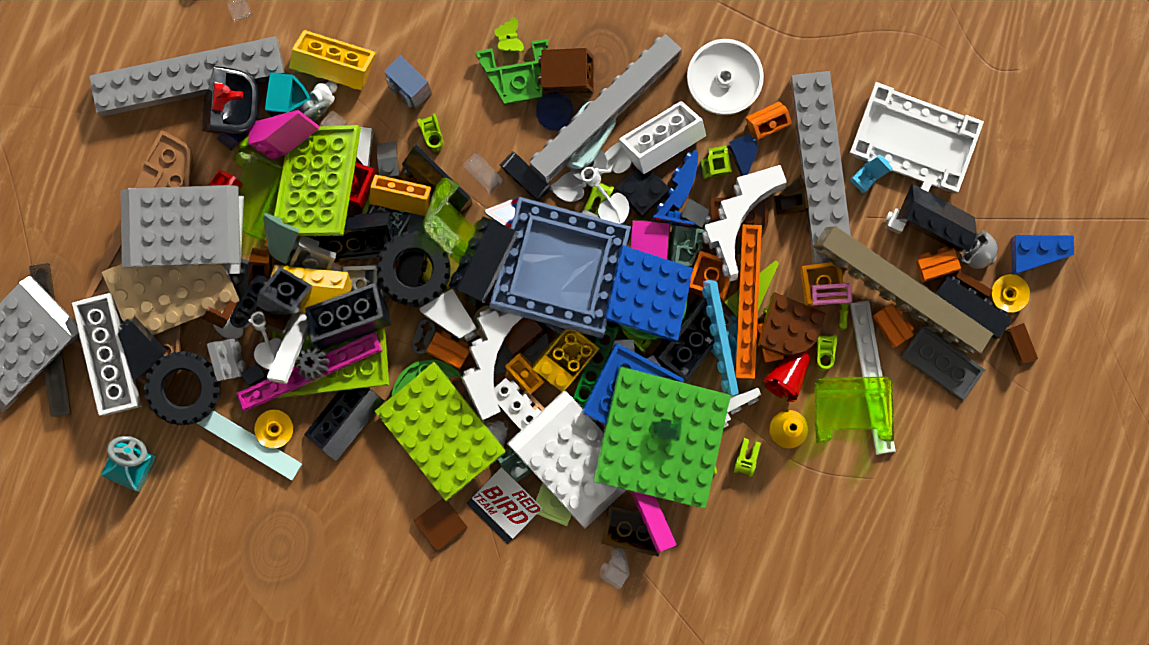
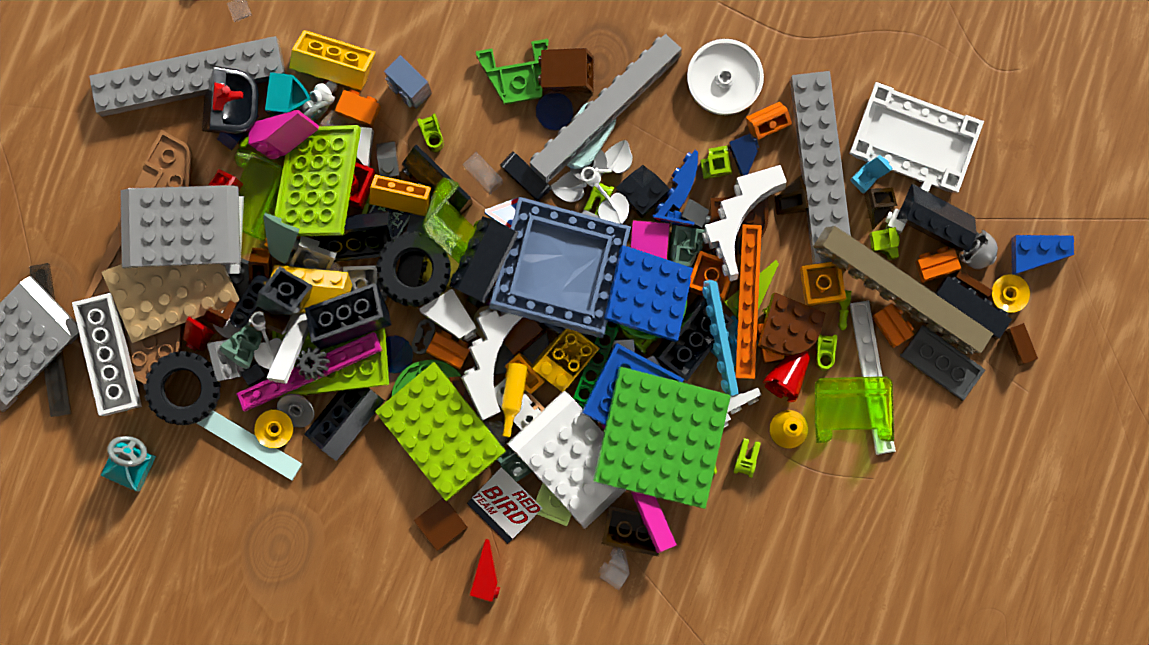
black slope [117,317,167,380] -> none
lime animal [495,17,524,52] -> none
white slope [619,101,706,174] -> none
clear green brick [650,418,682,441] -> none
bright pink tile [811,283,852,306] -> none
none -> red slope [183,316,215,351]
none -> sand green slope [219,325,263,370]
none -> light grey dish [277,394,314,428]
none -> orange brick [335,89,381,128]
none -> tile [386,335,414,374]
none -> red slope [470,539,500,602]
none -> yellow piece [502,363,528,437]
none -> dark brown slope [864,187,897,231]
none -> lime brick [869,227,900,260]

